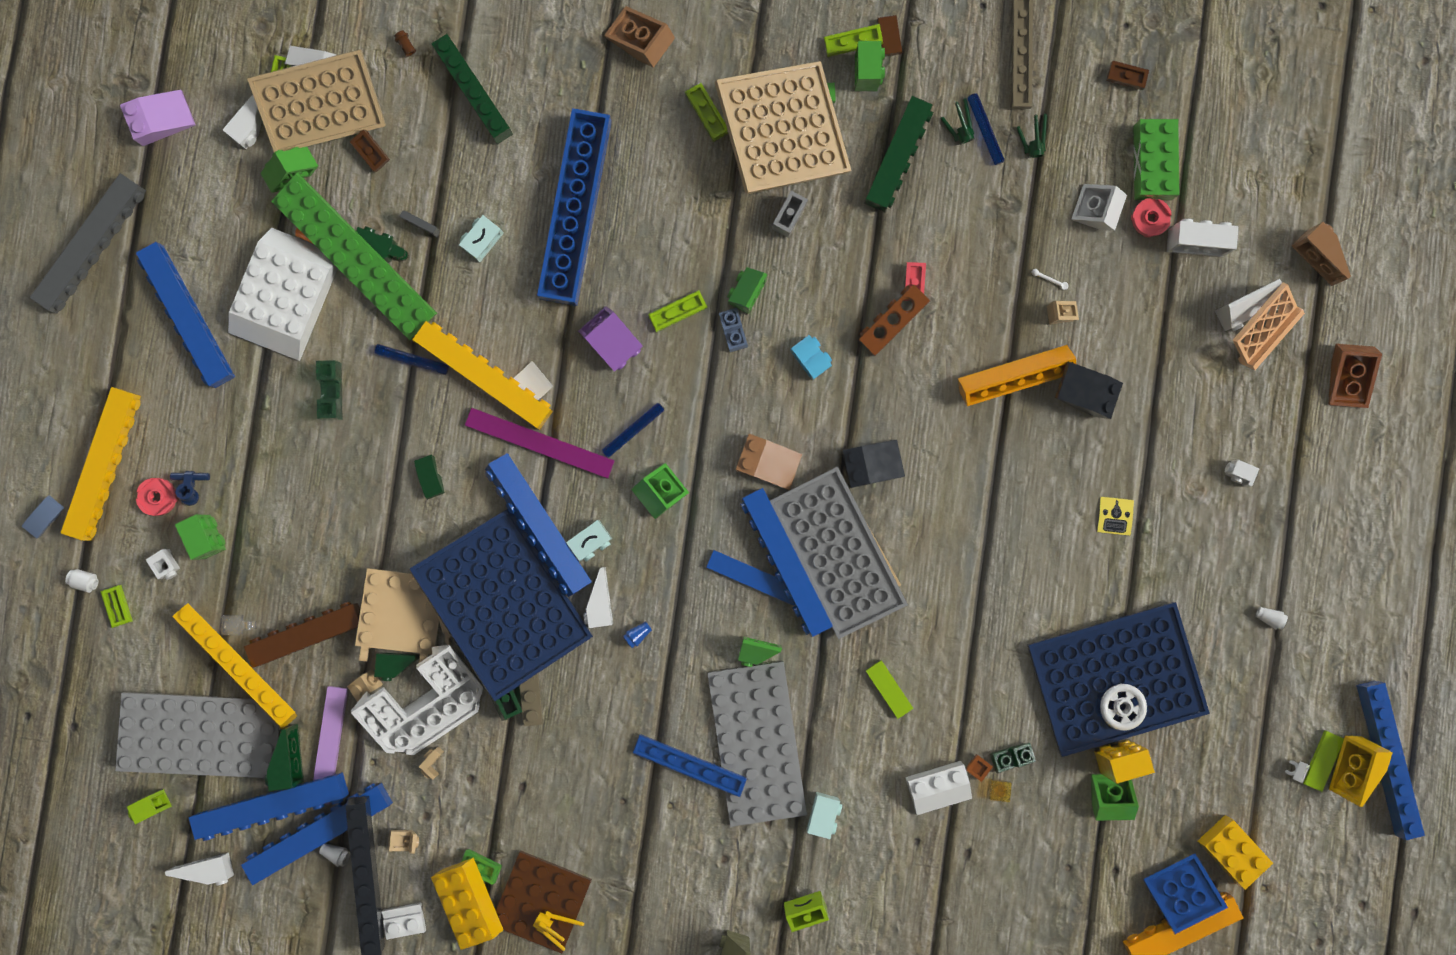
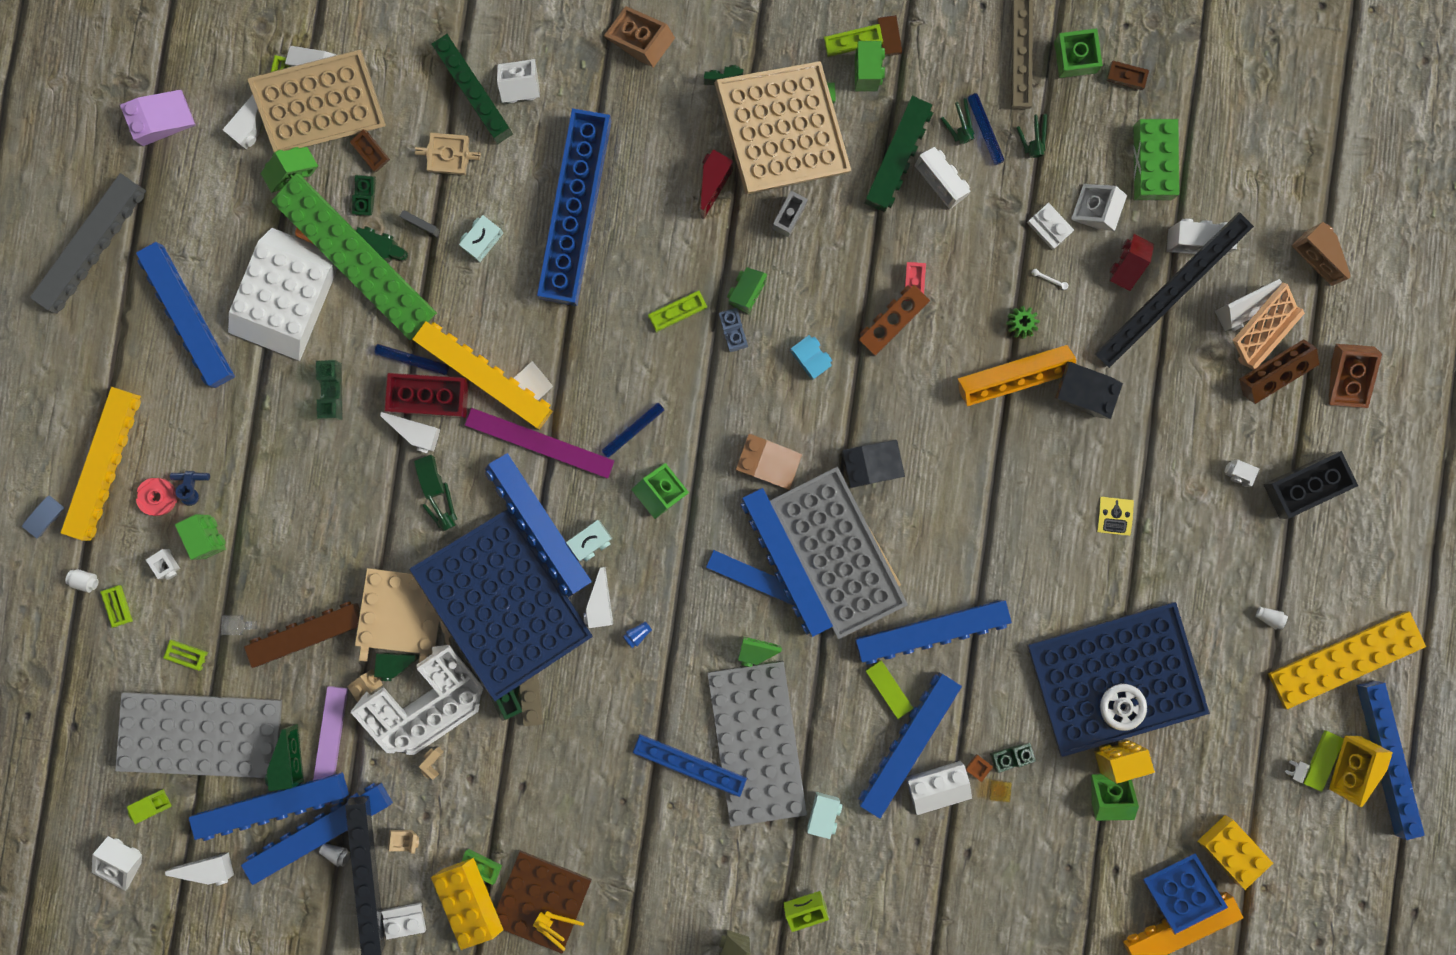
yellow brick [172,603,297,729] -> none
reddish brown pin [394,30,416,57] -> none
medium lavender slope [578,306,643,372] -> none
lime tile [685,83,728,142] -> none
tan slope [1046,301,1079,325] -> none
coral plate [1131,198,1172,238] -> none
none -> white slope [92,836,142,891]
none -> lime tile [163,640,208,671]
none -> dark green slope [352,175,376,216]
none -> white slope [380,412,441,453]
none -> dark red brick [385,373,469,418]
none -> tan plate [415,133,481,175]
none -> dark green plant [422,482,457,532]
none -> white slope [497,59,540,103]
none -> dark red slope [700,149,733,219]
none -> dark green slope [704,65,744,85]
none -> blue brick [854,600,1012,665]
none -> blue brick [858,672,962,819]
none -> white slope [914,147,970,210]
none -> bright green gear [1006,306,1040,339]
none -> white plate [1027,202,1074,250]
none -> bright green brick [1054,28,1103,78]
none -> black plate [1095,212,1254,368]
none -> dark red brick [1109,234,1154,291]
none -> reddish brown brick [1239,339,1320,404]
none -> black brick [1263,451,1358,519]
none -> yellow plate [1268,611,1426,710]

